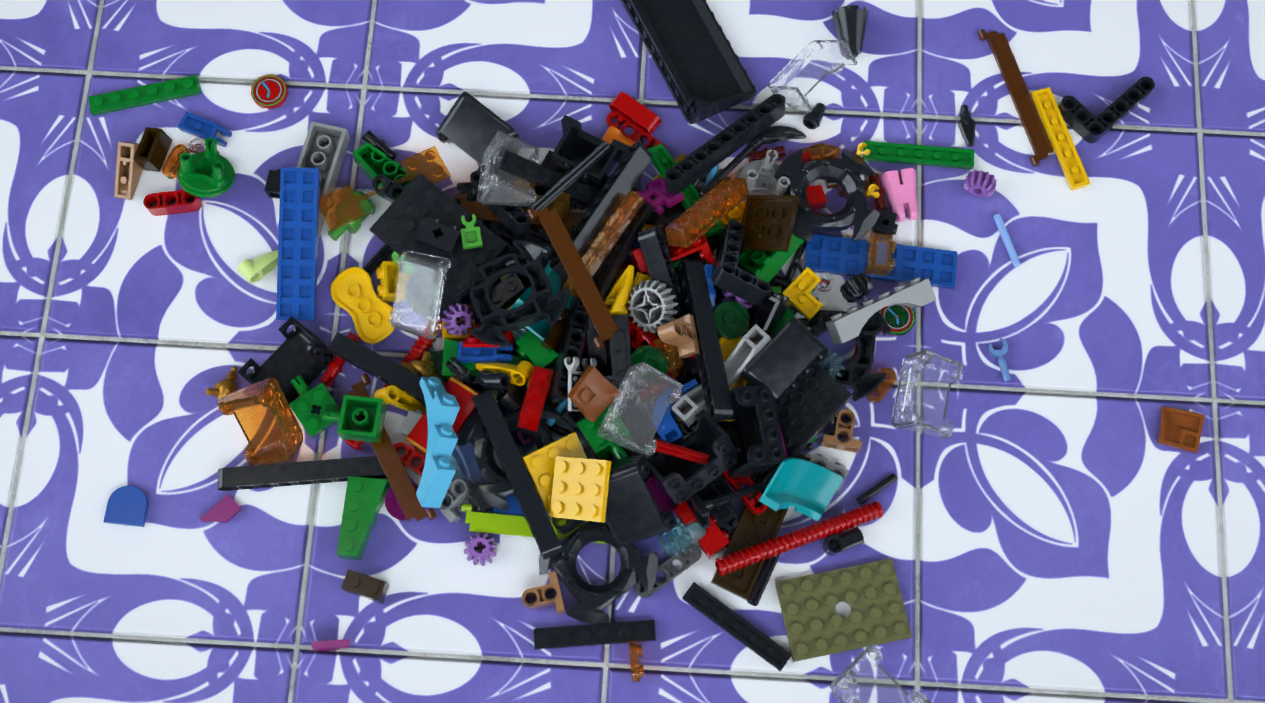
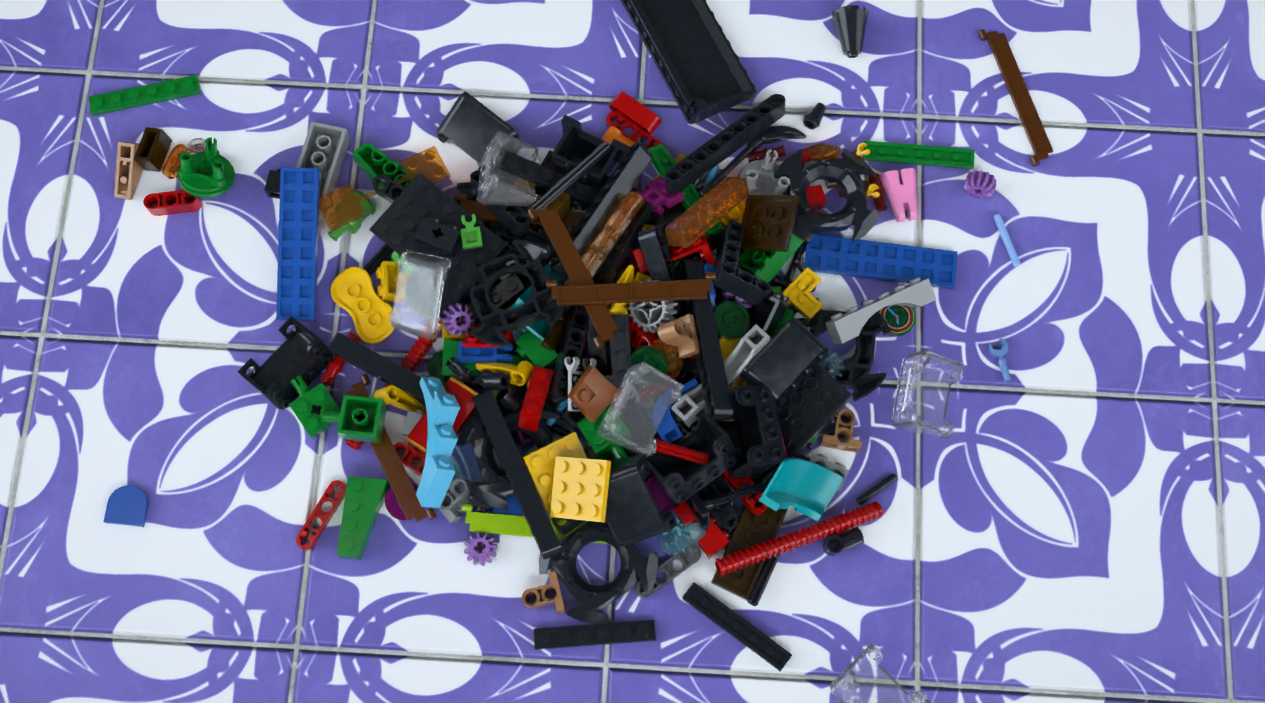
blue hinge [178,112,232,147] -> none
magenta tile [200,494,242,523] -> none
pearl gold piece [205,366,238,414] -> none
clear orange windscreen [217,378,303,466] -> none
black beam [218,456,387,491] -> none
yellowish green piece [237,250,278,284] -> none
tile [251,74,288,109] -> none
magenta tile [312,639,350,652] -> none
dark brown piece [341,569,390,604] -> none
black pin [362,130,397,160] -> none
pearl gold piece [401,351,446,386] -> none
clear orange plate [629,641,644,682] -> none
clear windscreen [768,40,858,112] -> none
olive plate [775,558,912,662] -> none
clear tile [816,272,834,292] -> none
black gear [840,273,873,303] -> none
clear orange window [865,231,896,276] -> none
clear orange plate [866,368,896,403] -> none
black brick [871,209,898,241] -> none
black piece [958,105,976,147] -> none
yellow plate [1031,87,1090,191] -> none
black beam [1058,76,1155,143] -> none
dark orange plate [1157,406,1205,453] -> none
none -> red beam [296,480,347,550]
none -> reddish brown piece [546,272,716,306]

